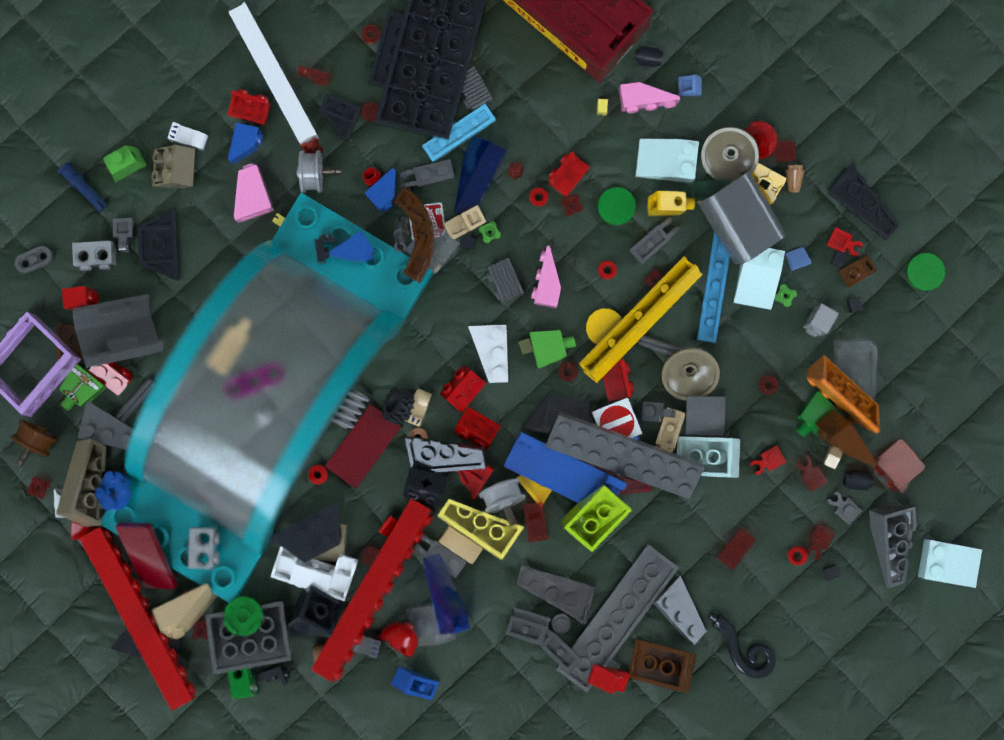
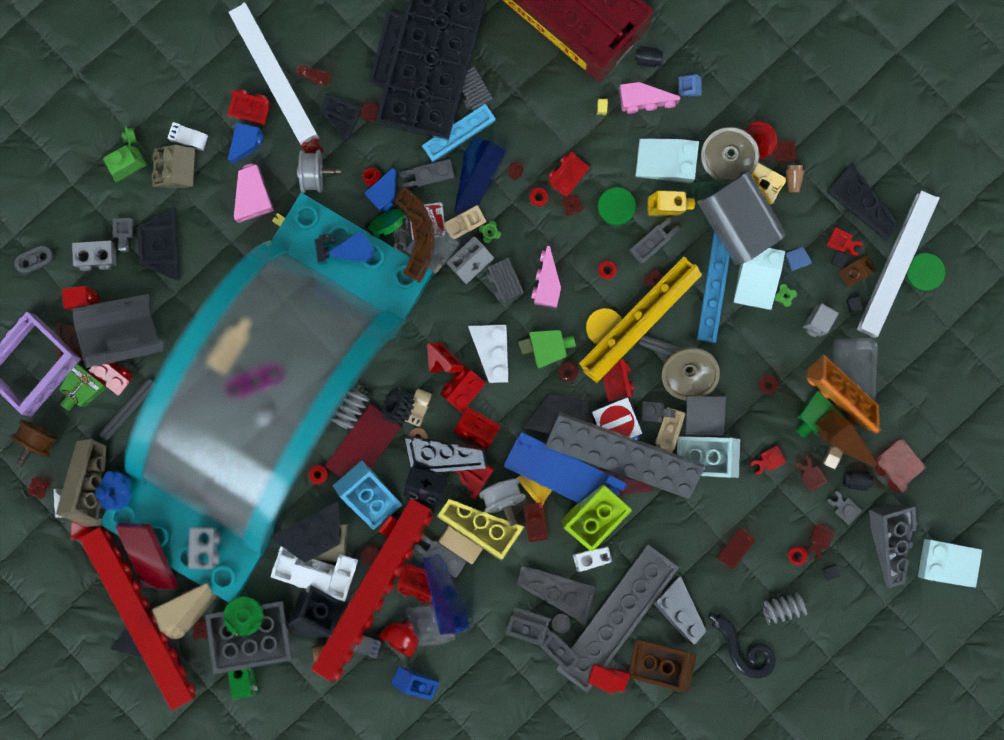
dark blue pin [57,161,108,213] -> none
dark grey wing [78,400,134,450] -> none
black bracket [258,663,290,686] -> none
clear red plate [361,25,380,44] -> none
none -> bright green plate [121,126,136,146]
none -> medium azure slope [333,460,402,530]
none -> green tile [369,208,406,237]
none -> red bracket [396,563,442,603]
none -> red slope [427,342,464,373]
none -> light grey brick [446,237,494,284]
none -> white leg [573,546,612,572]
none -> light grey piece [763,592,807,625]
none -> white tile [856,191,939,338]

